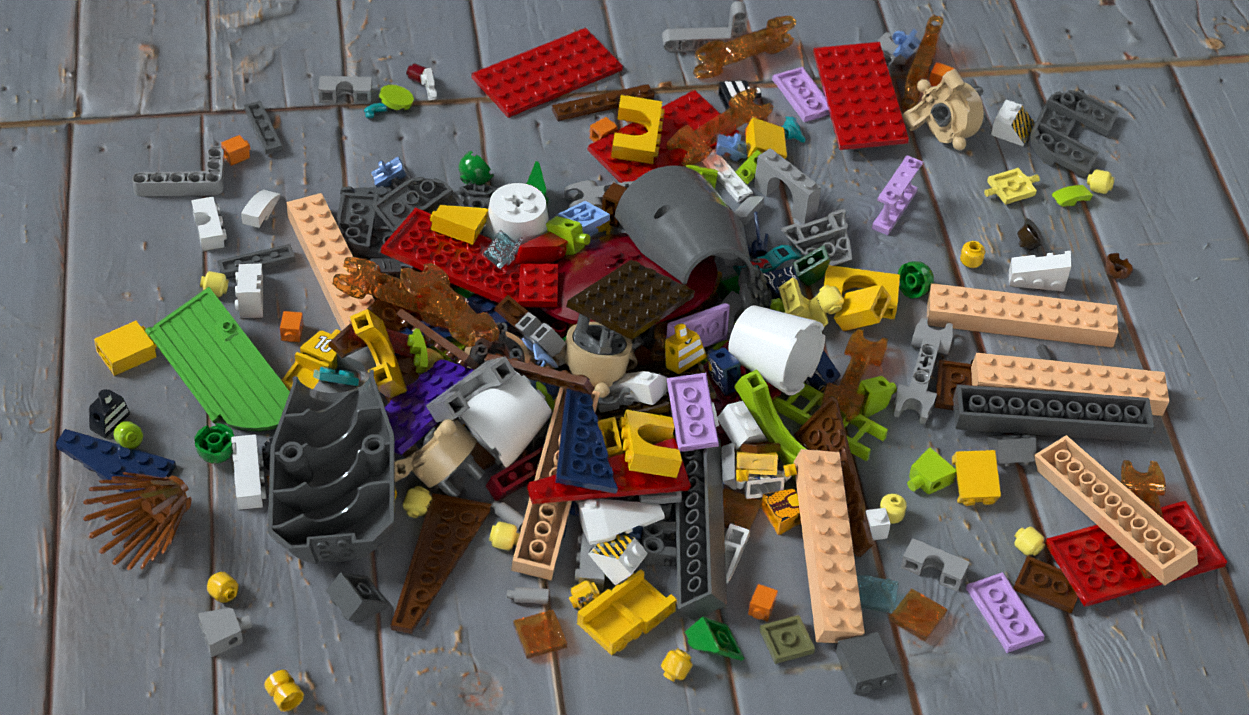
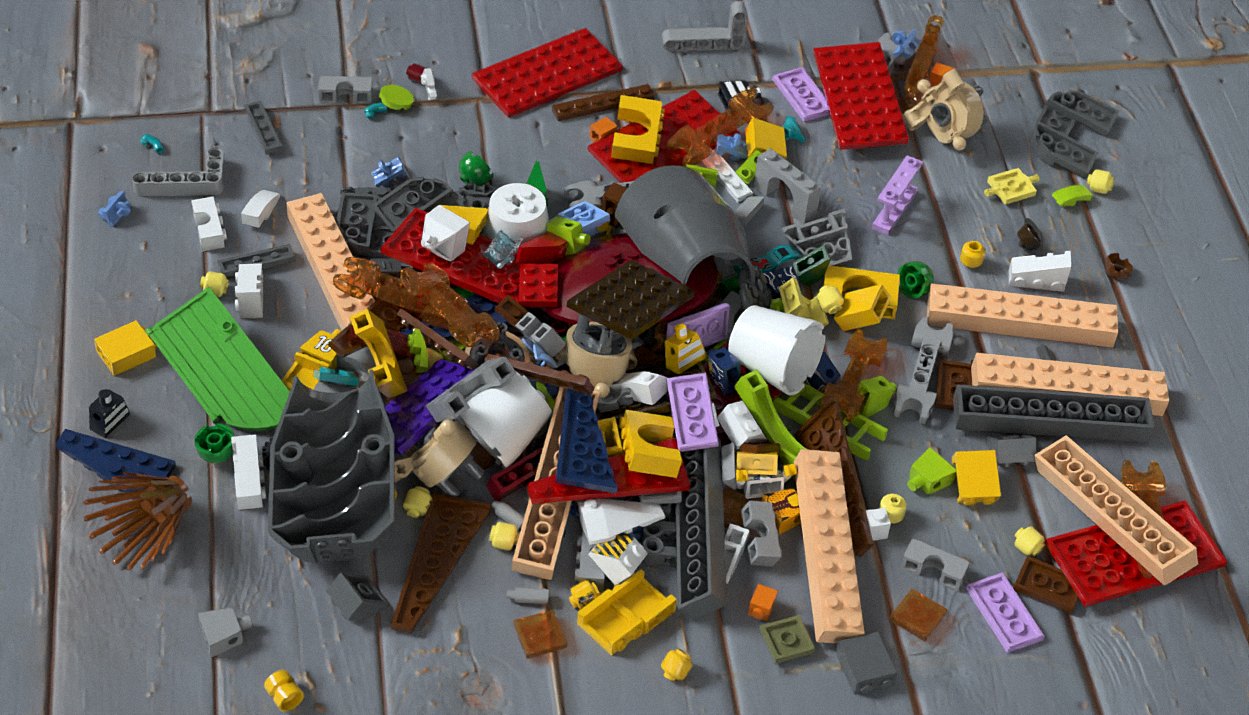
lime head [114,421,143,449] -> none
yellow head [207,572,239,603] -> none
orange brick [221,135,251,166] -> none
orange brick [280,311,304,342] -> none
green slope [685,616,745,661] -> none
clear orange piece [693,16,796,79] -> none
dark blue plant [747,211,768,258] -> none
clear light blue bracket [857,574,899,614] -> none
white slope [991,100,1035,146] -> none
none -> medium blue hips [98,191,132,226]
none -> teal arm [140,134,164,154]
none -> white piece [421,205,470,262]
none -> light grey arch [741,501,782,566]

